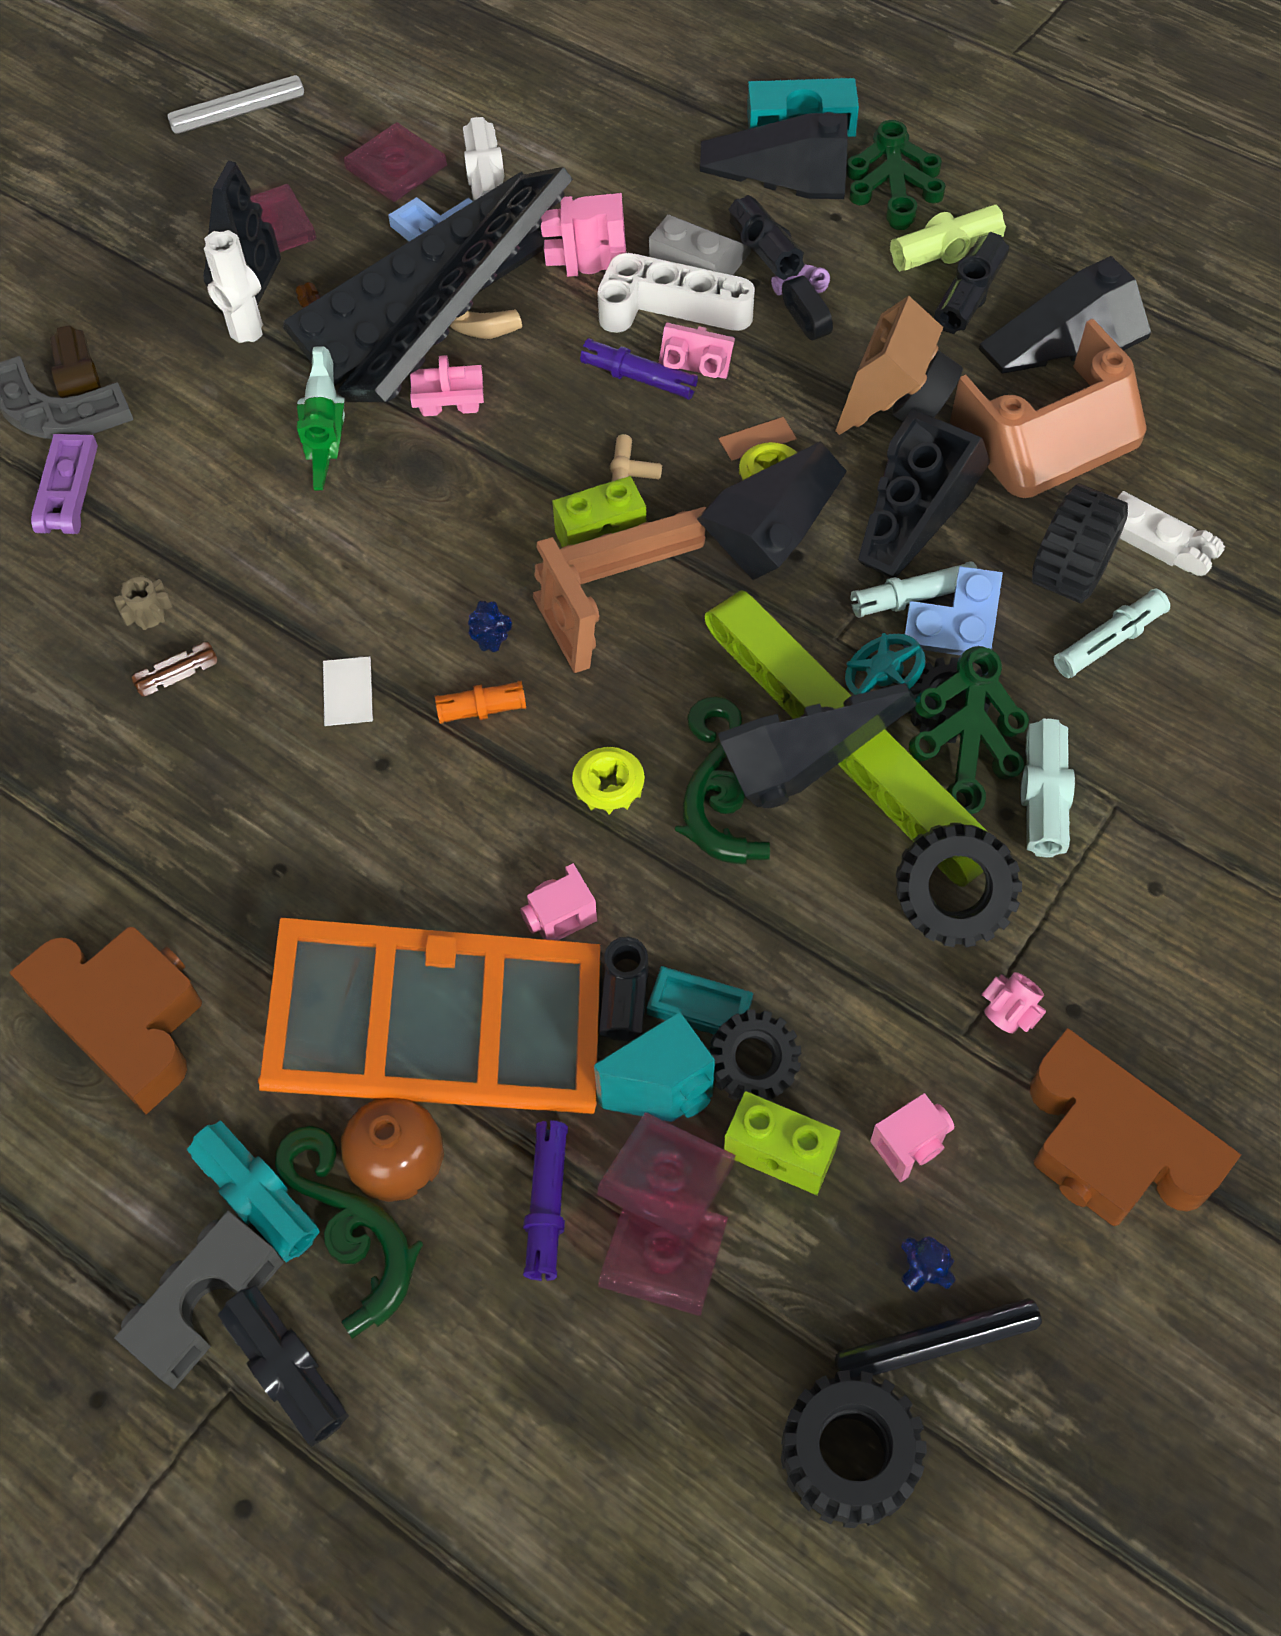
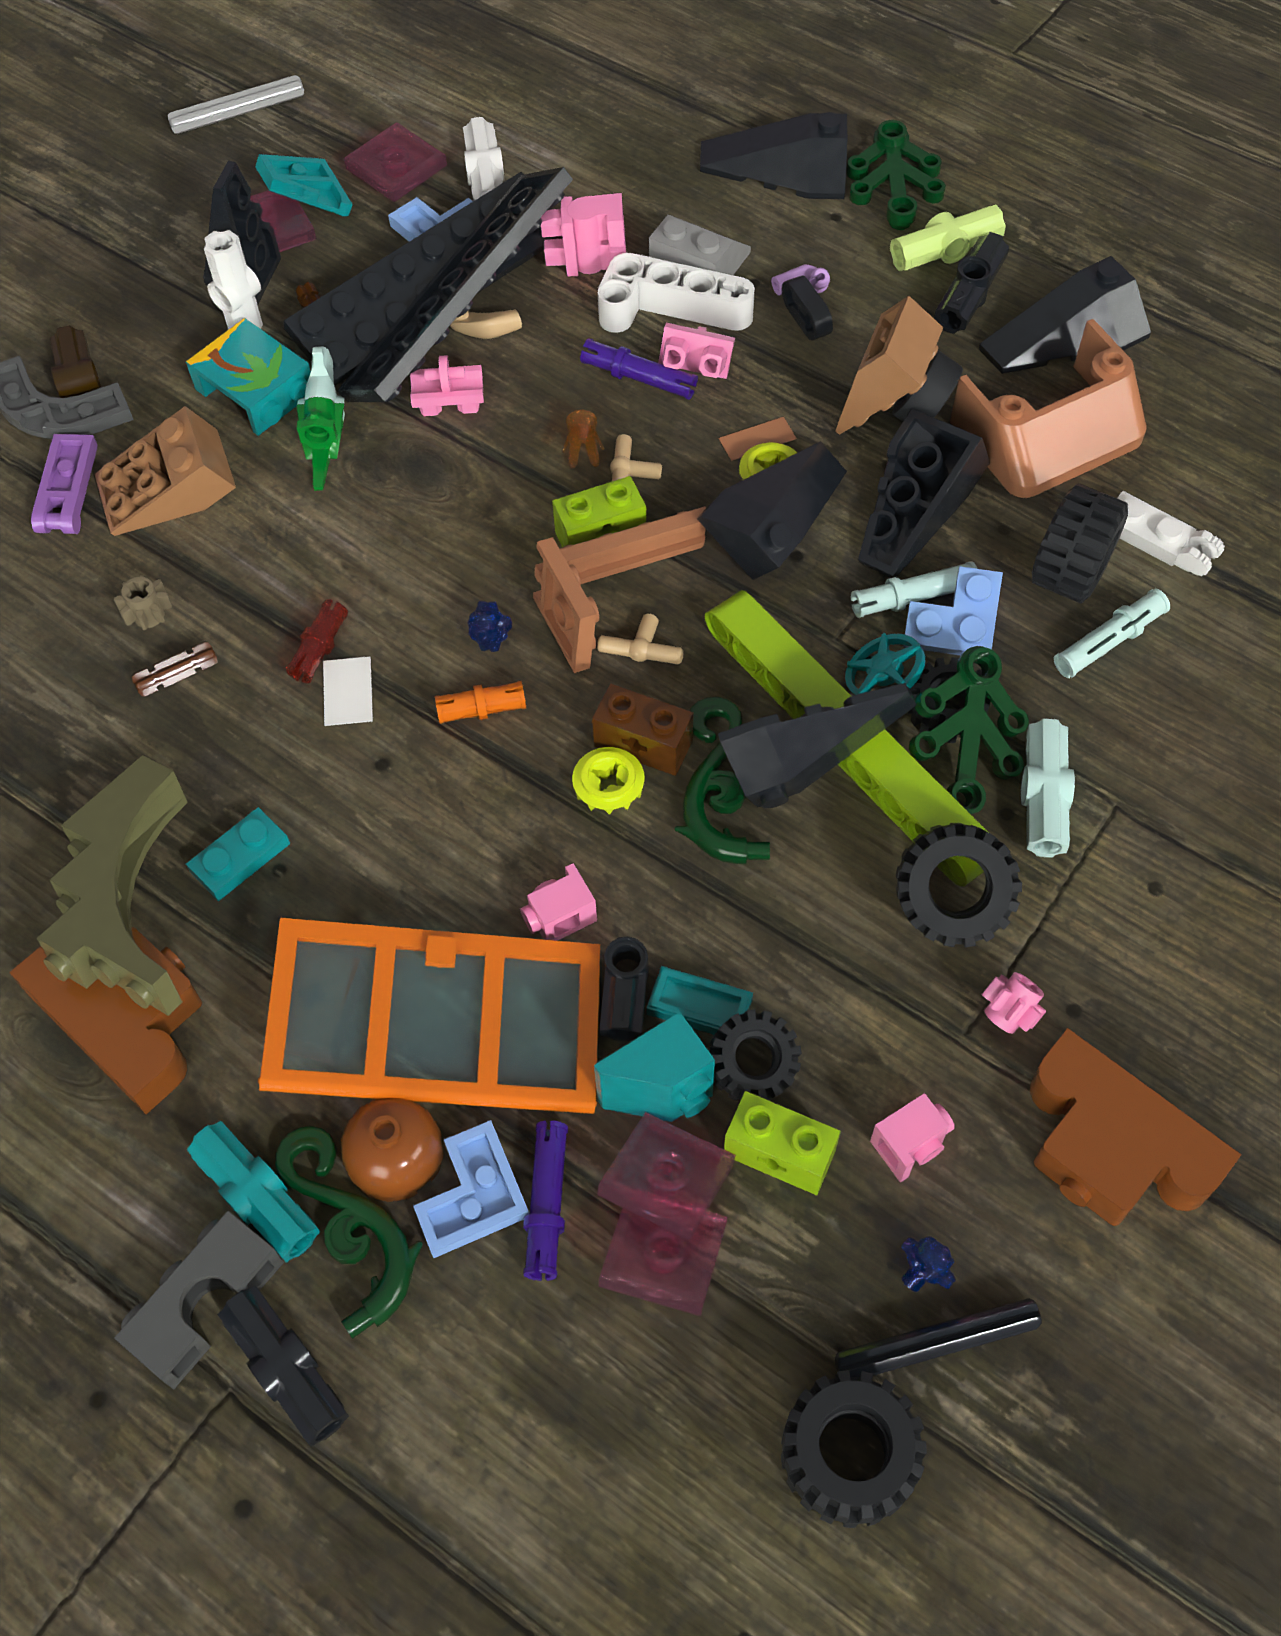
black piece [728,195,805,280] -> none
teal arch [747,78,859,137] -> none
none -> olive arch [37,755,188,1016]
none -> medium nougat slope [94,406,236,536]
none -> teal panel [186,318,311,436]
none -> teal plate [186,807,290,901]
none -> teal wing [255,154,353,216]
none -> clear red pin [286,599,348,683]
none -> light blue plate [413,1120,529,1258]
none -> clear orange piece [562,410,605,469]
none -> reddish brown brick [592,683,694,776]
none -> tan piece [597,614,683,665]

